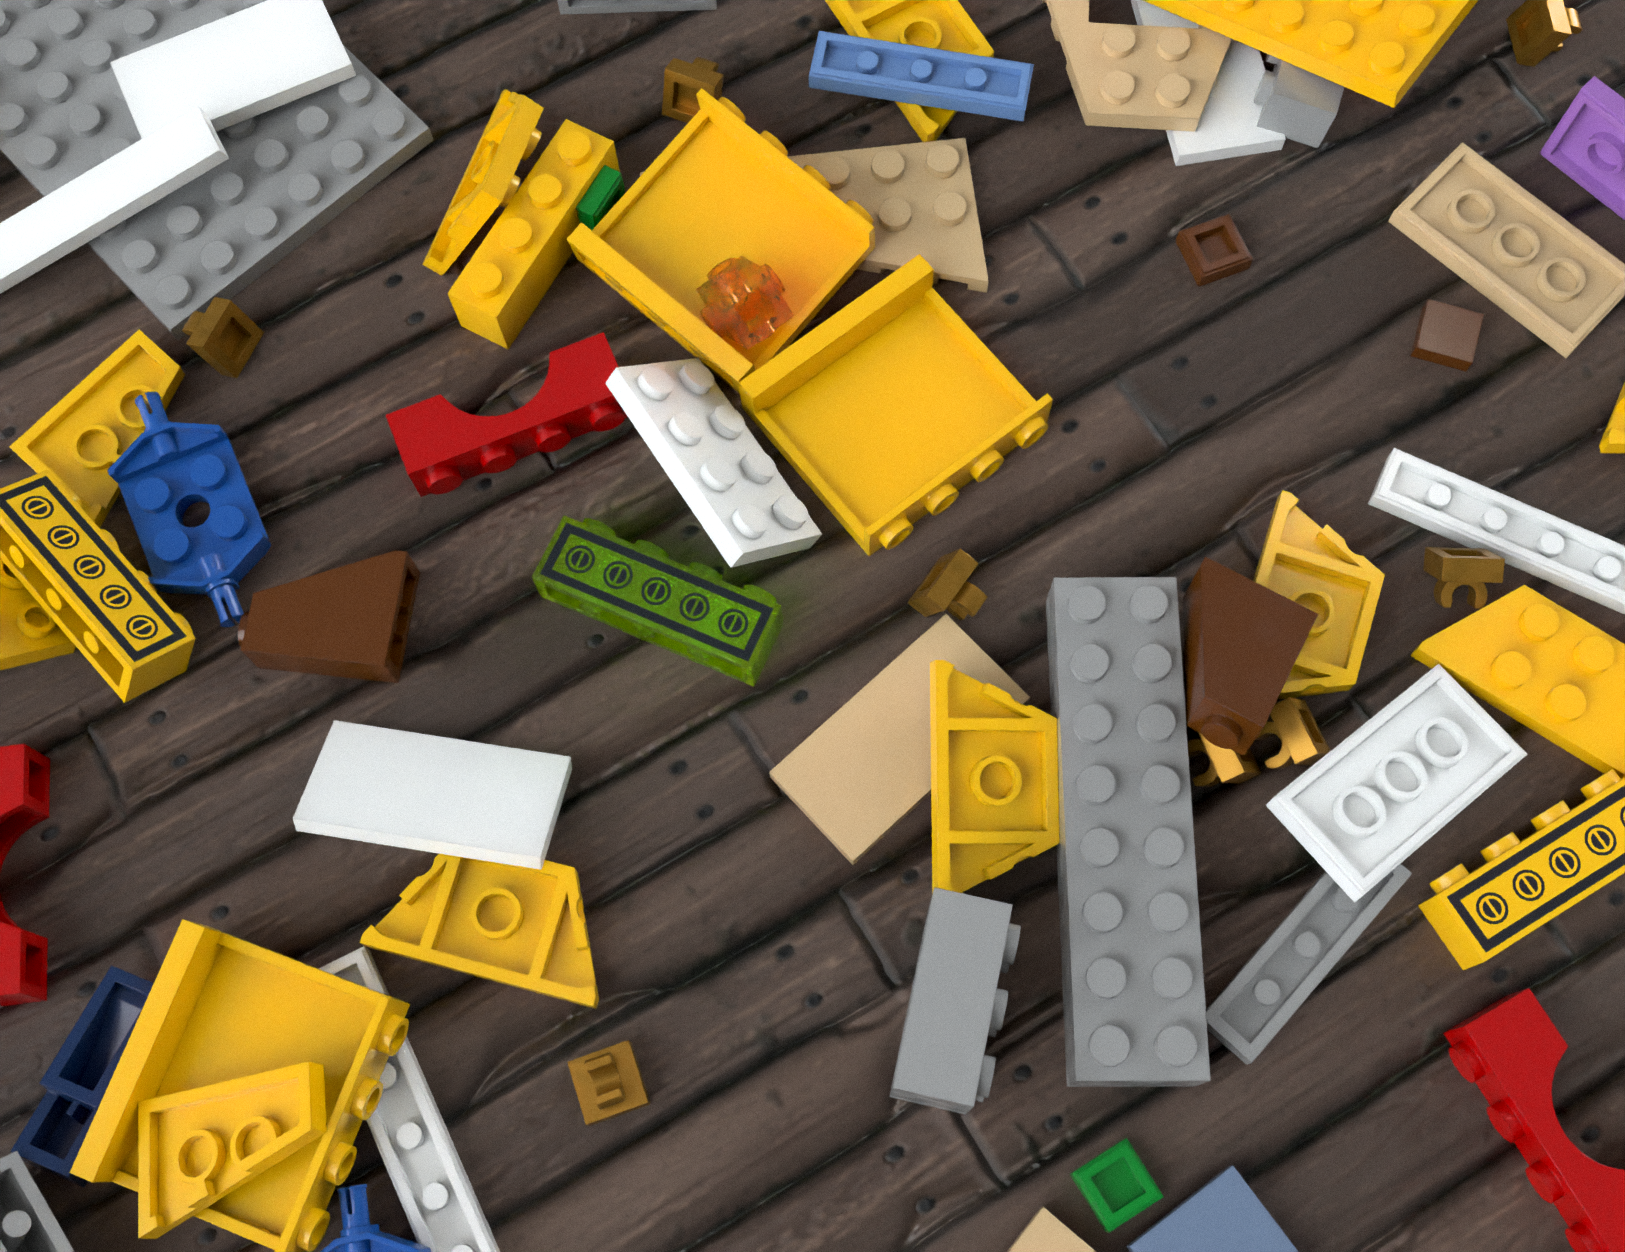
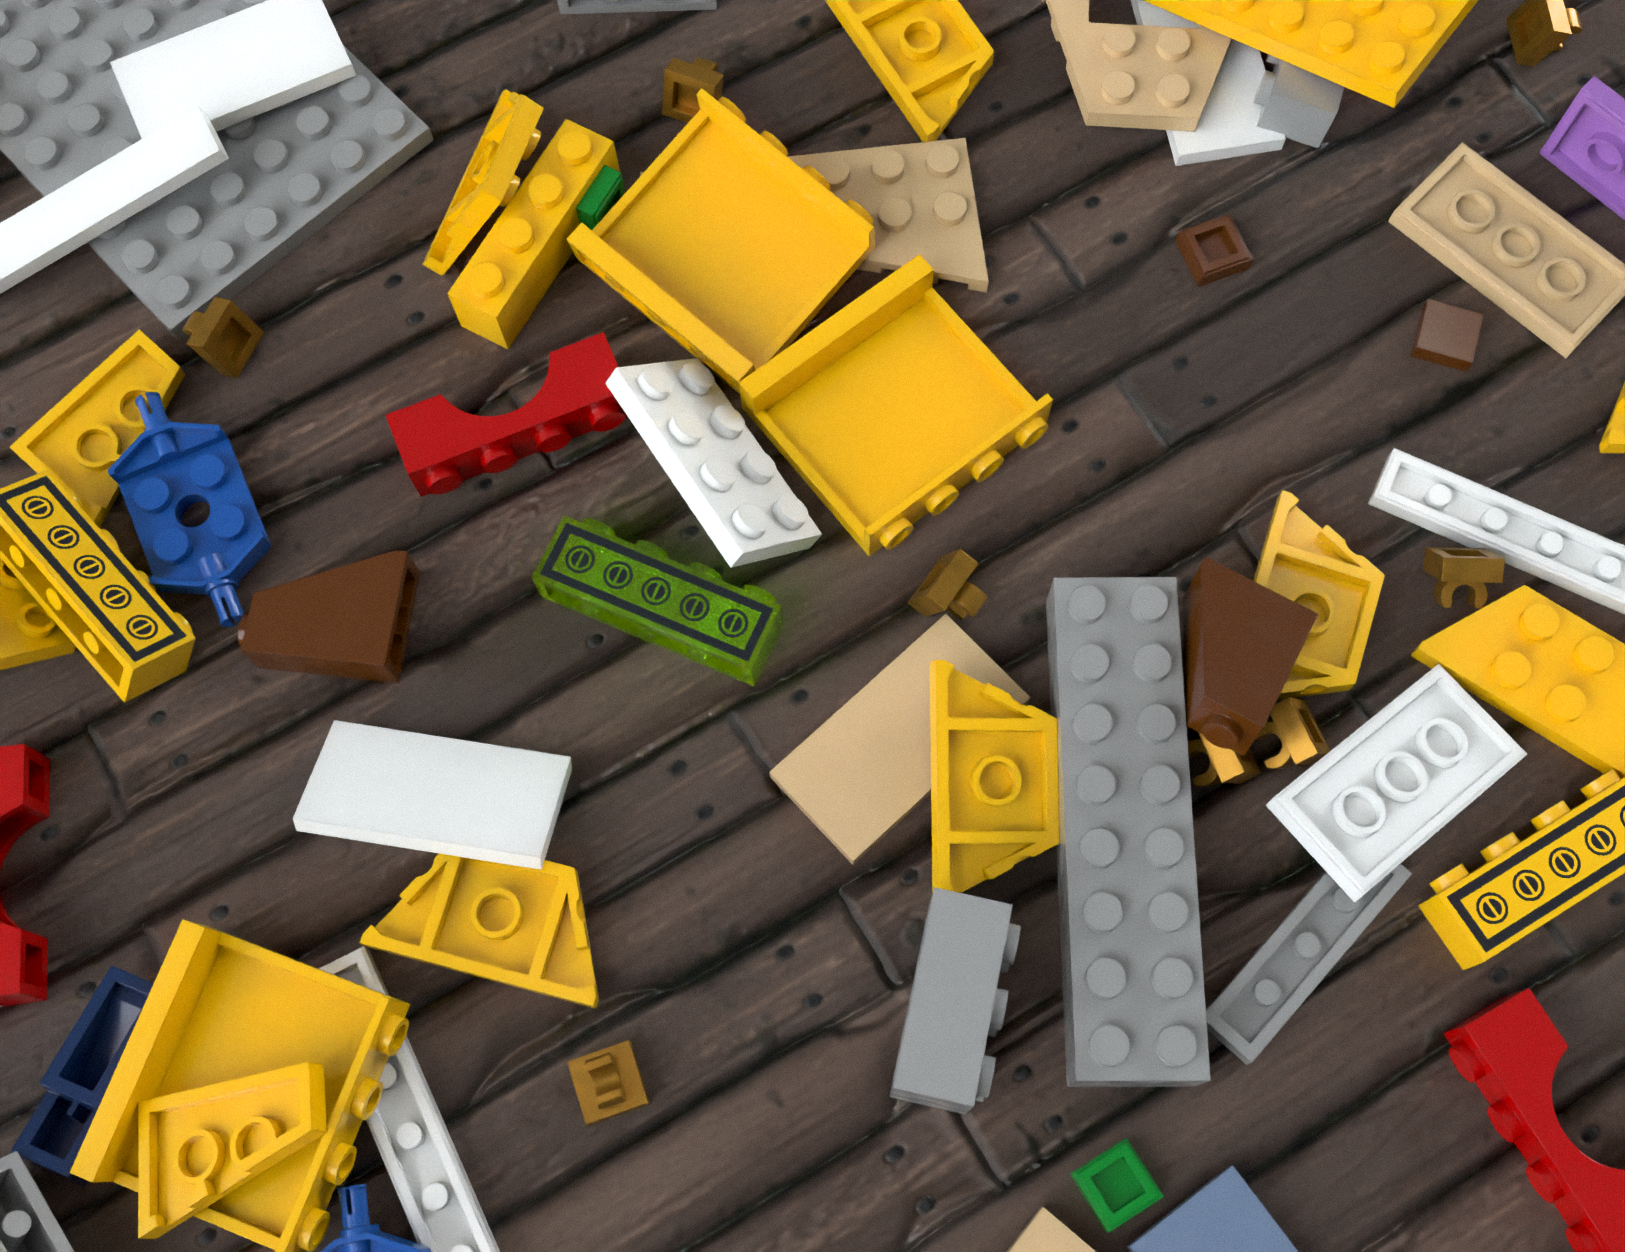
clear orange brick [696,256,794,350] -> none
medium blue tile [809,31,1034,121] -> none

